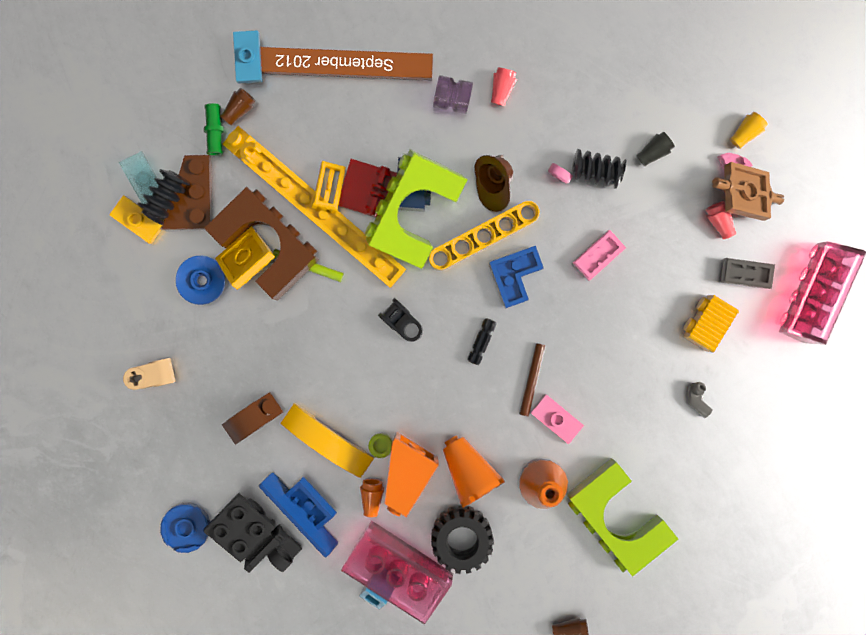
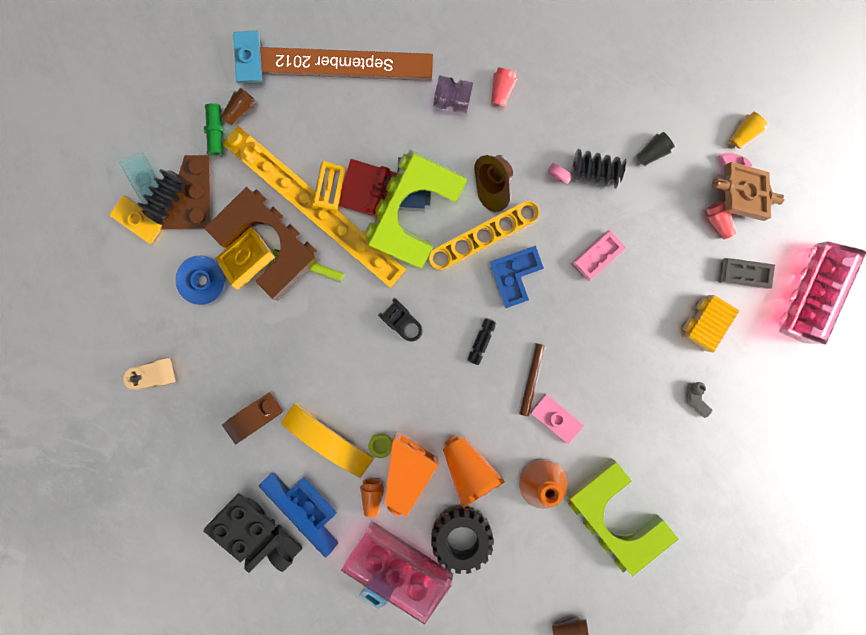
blue tile [160,503,210,553] -> none

